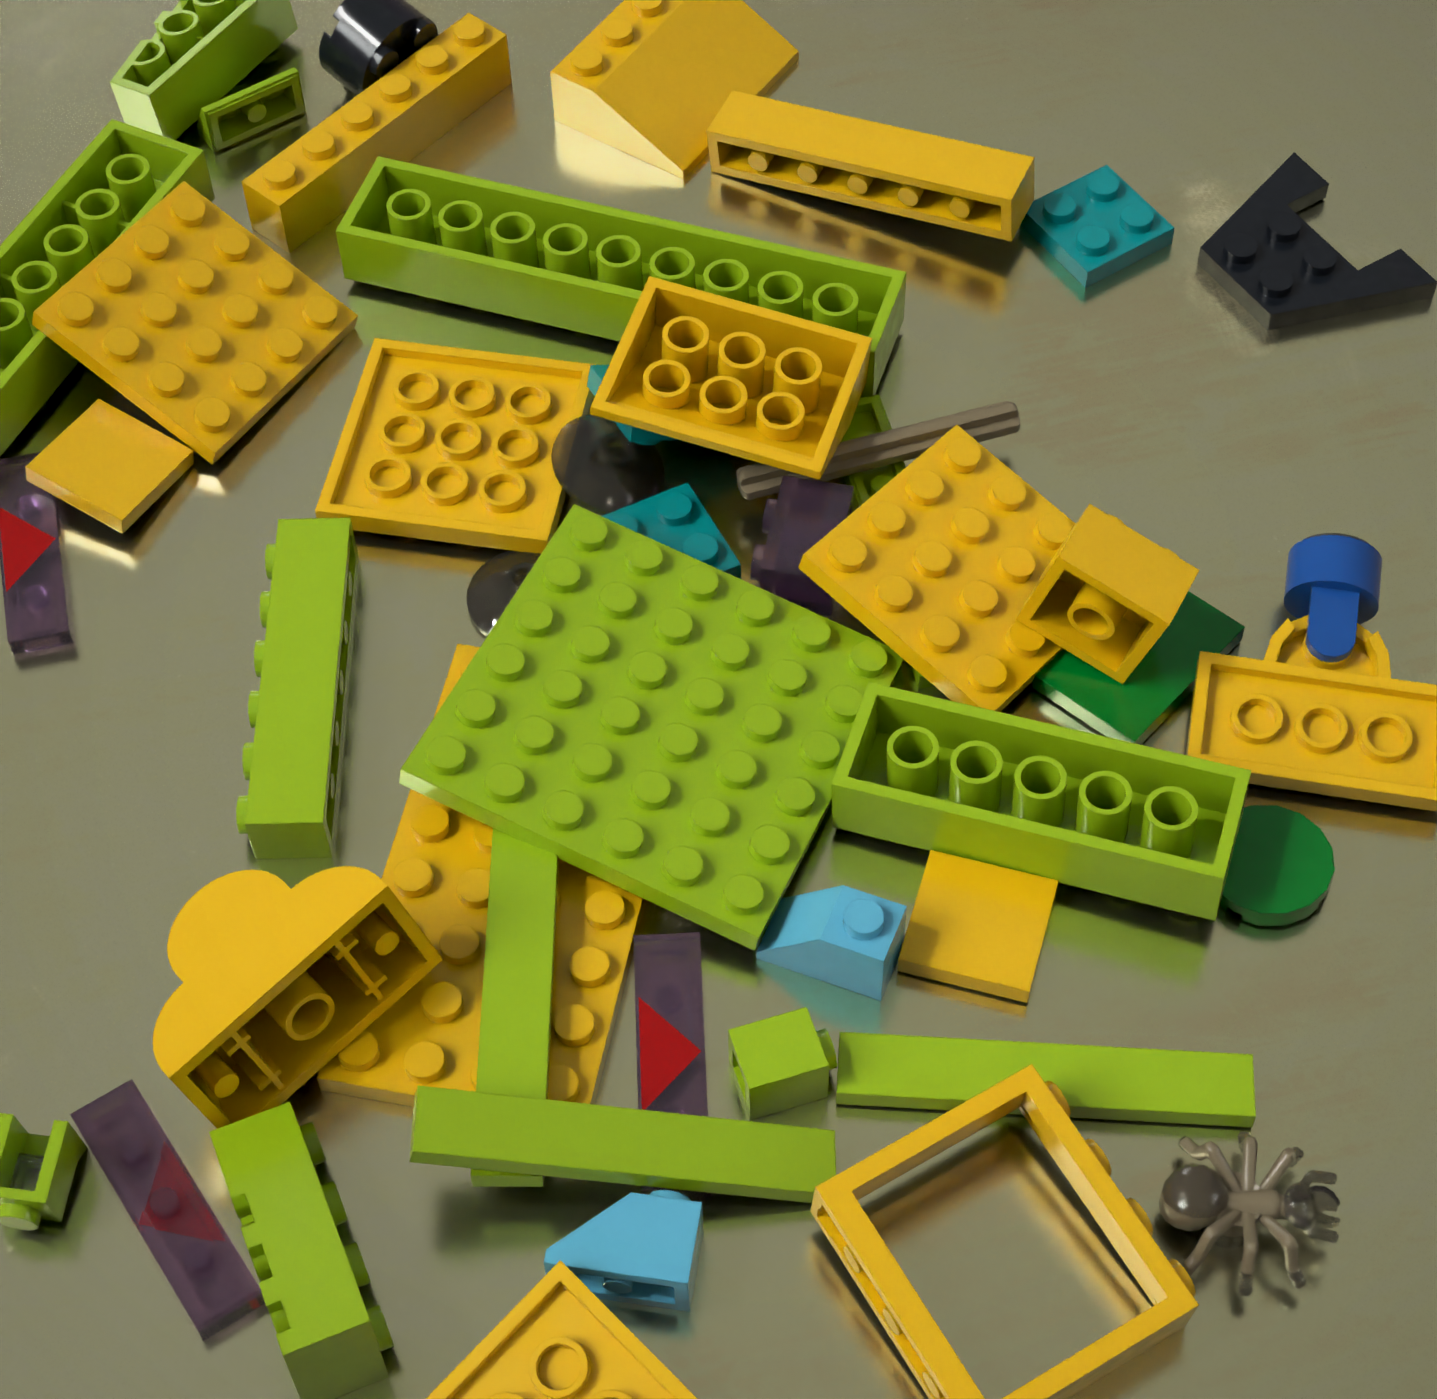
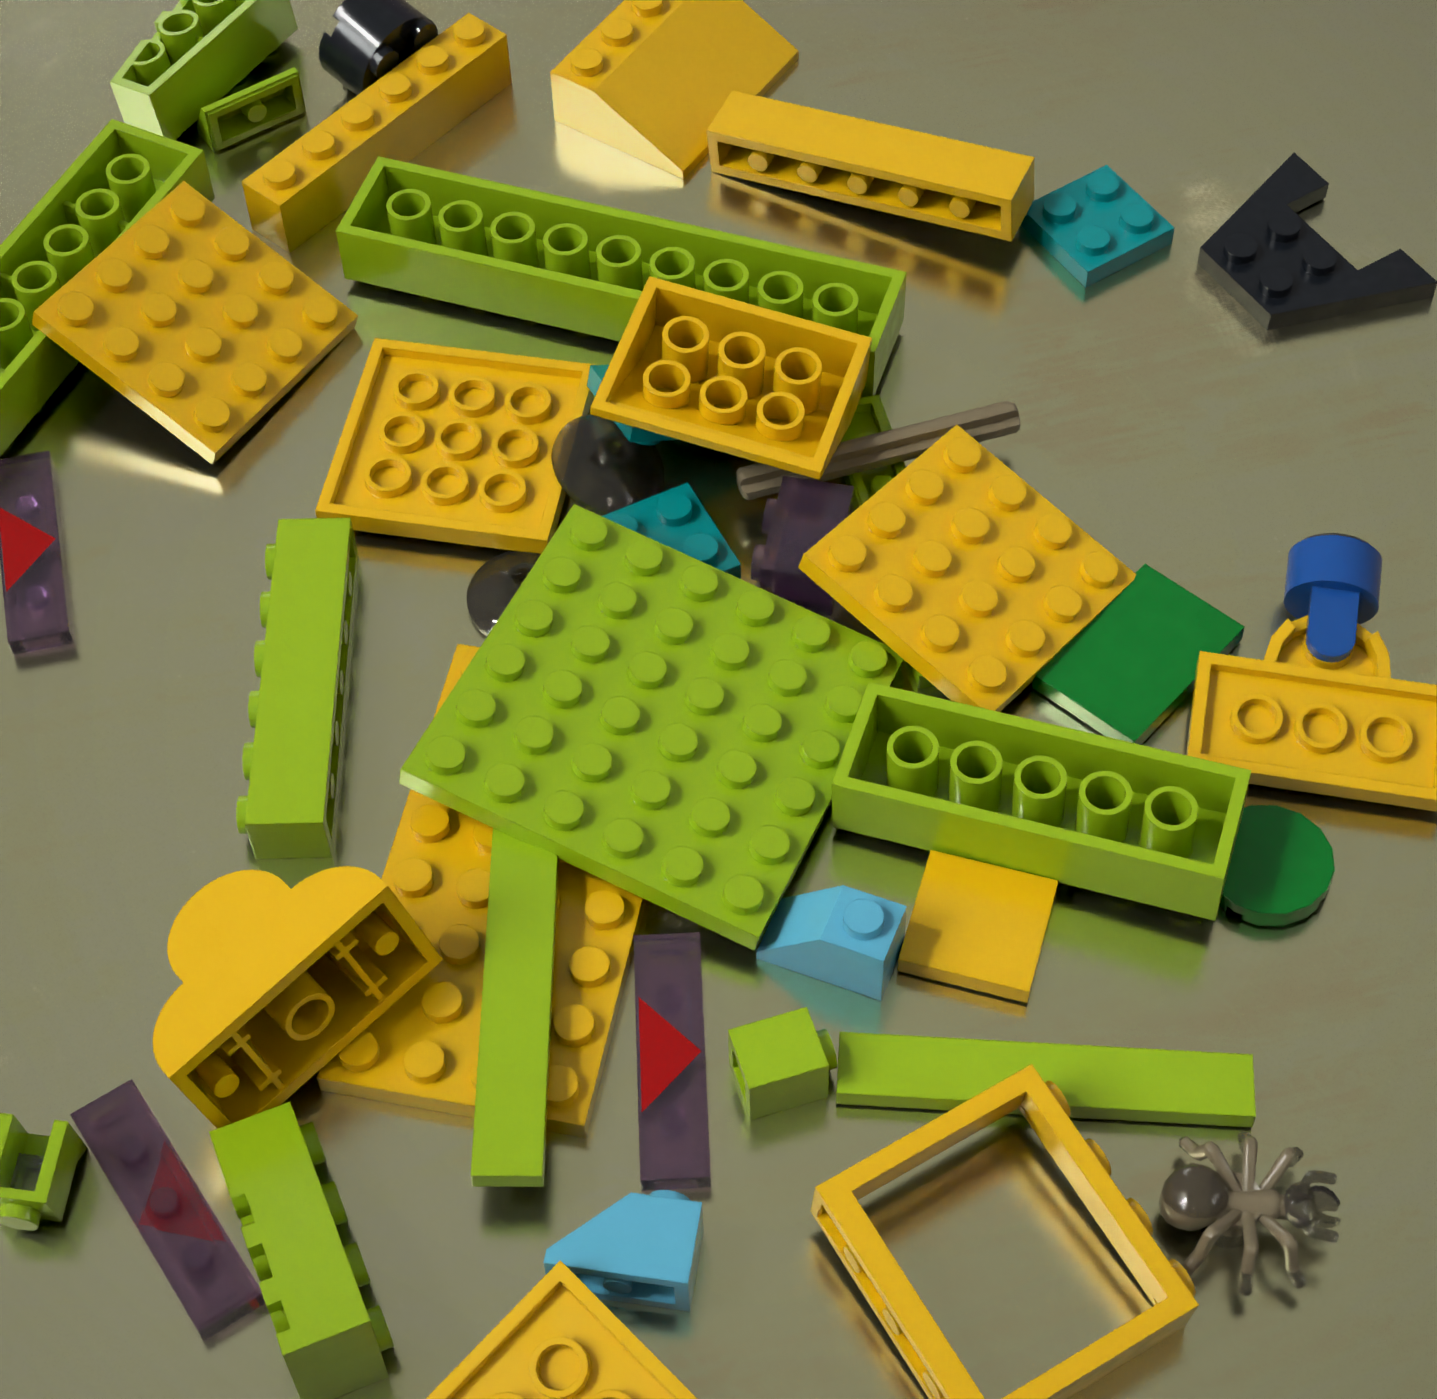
yellow tile [25,399,194,534] -> none
lime tile [409,1085,836,1203] -> none
yellow brick [1016,503,1199,685] -> none

